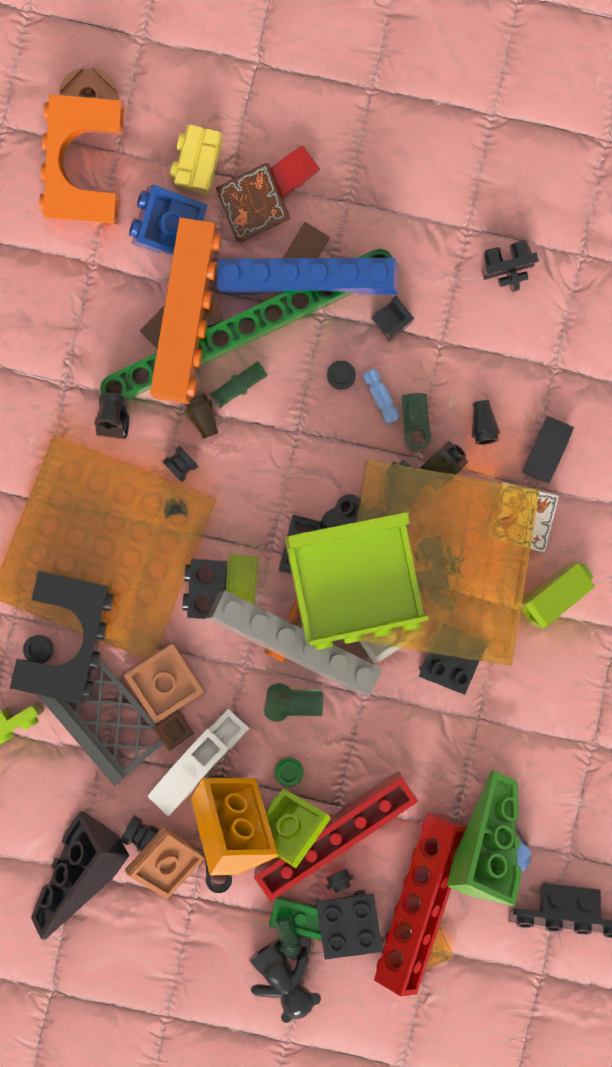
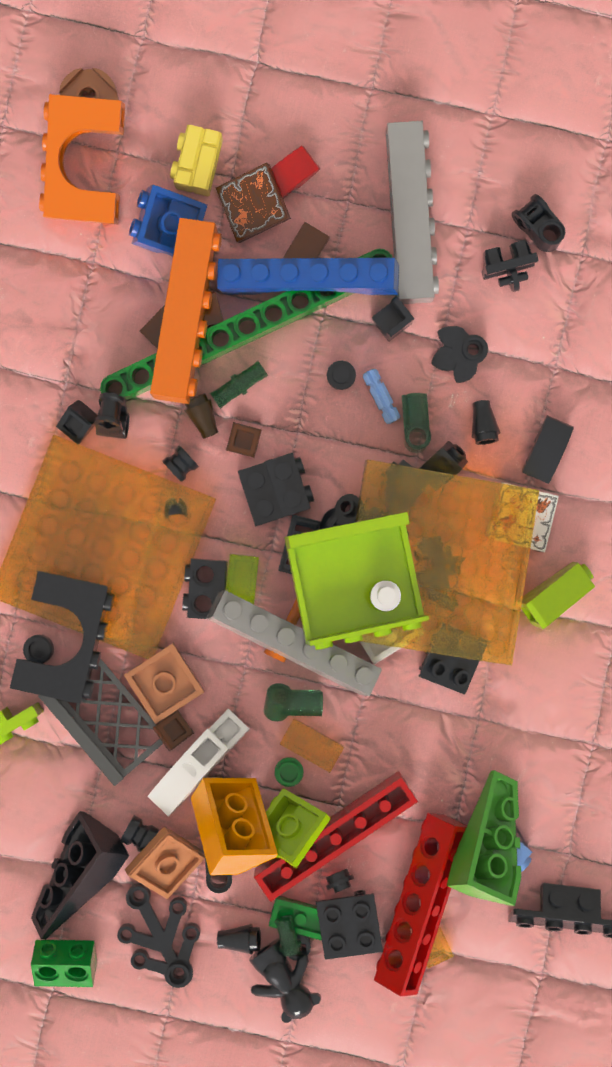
none -> green brick [31,940,97,987]
none -> black slope [56,400,97,445]
none -> black plant [117,883,201,988]
none -> black cone [217,924,261,954]
none -> reddish brown tile [226,422,262,458]
none -> black plate [238,453,314,527]
none -> clear yellow tile [280,718,344,773]
none -> white plate [370,581,401,611]
none -> light grey brick [386,121,439,304]
none -> black plate [431,326,488,383]
none -> black piece [512,194,566,252]

